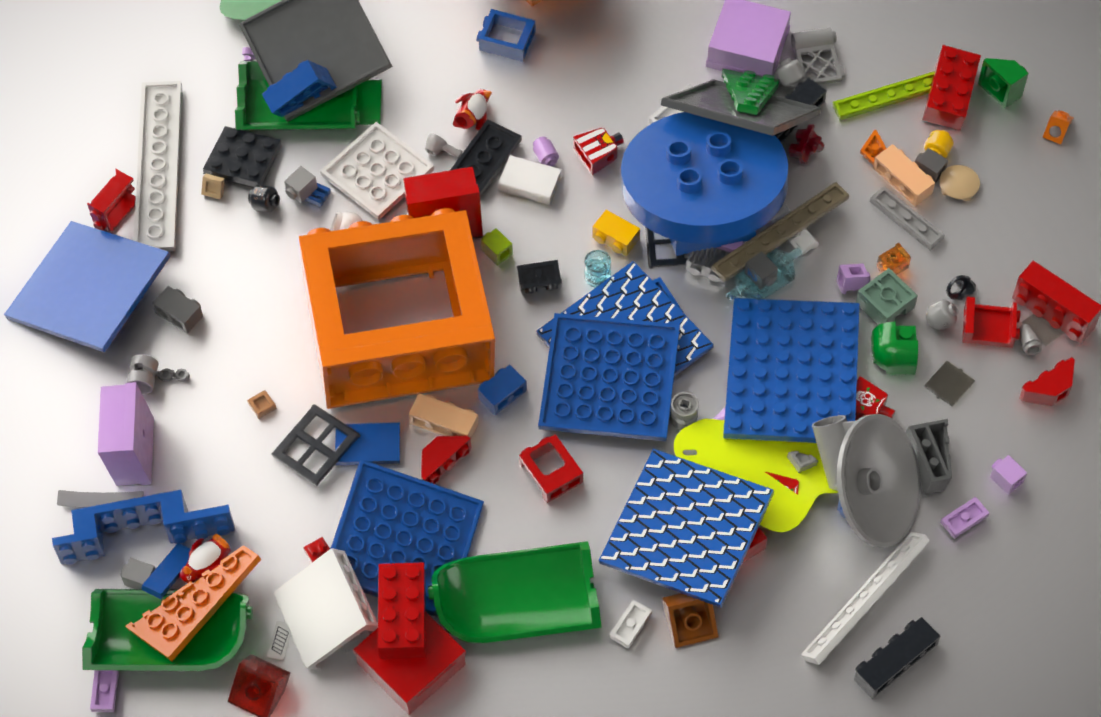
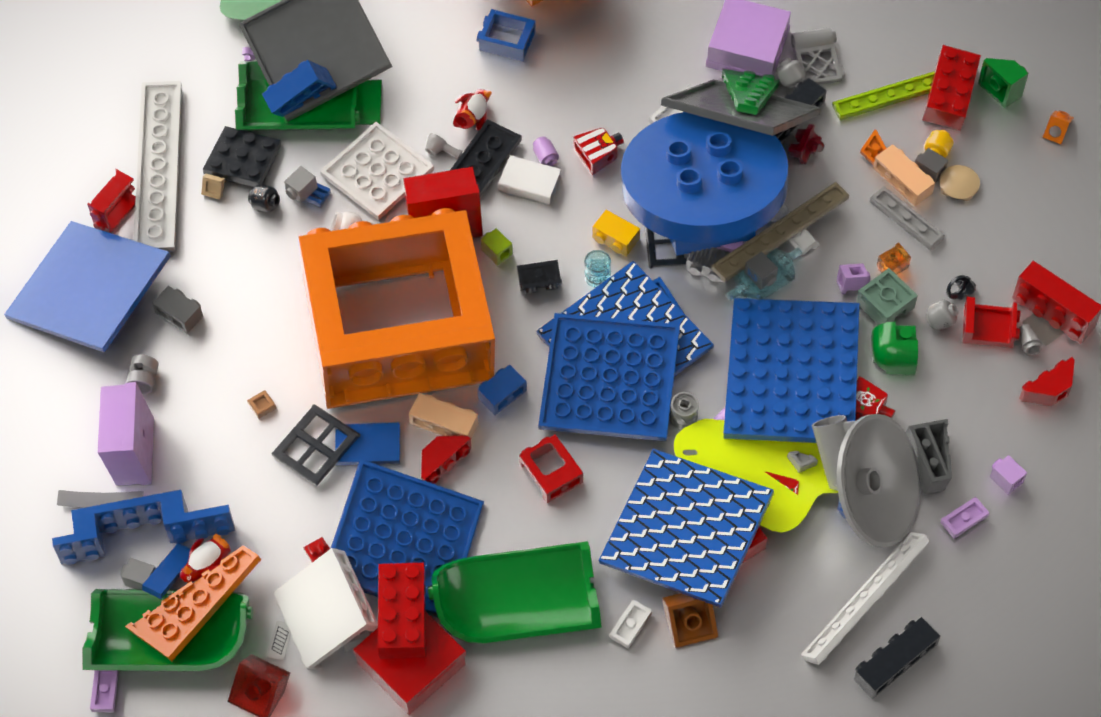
dark grey piece [157,368,190,381] -> none
clear smoke piece [924,361,975,407] -> none

